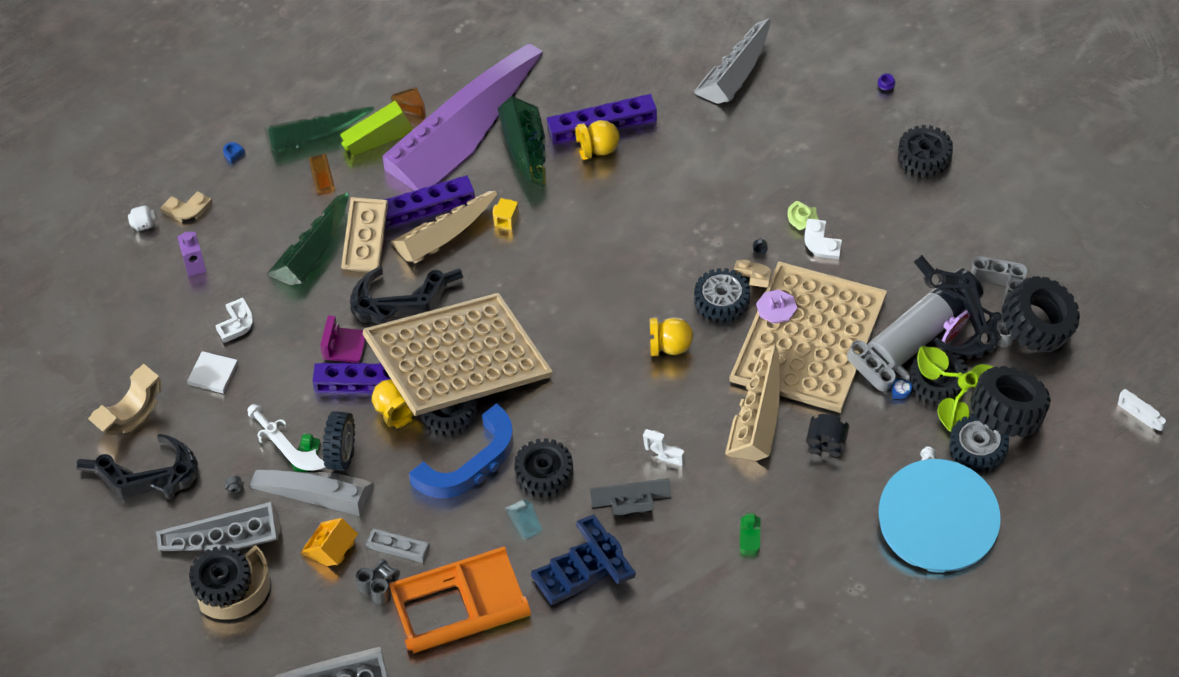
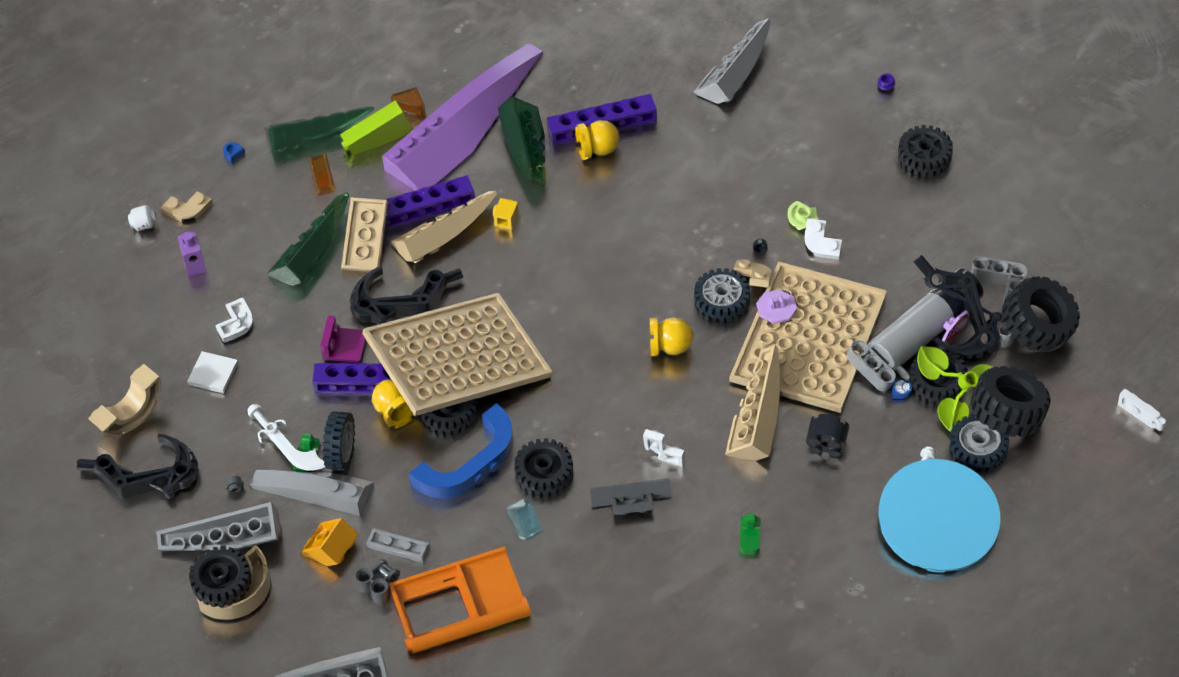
dark blue slope [531,514,636,605] -> none

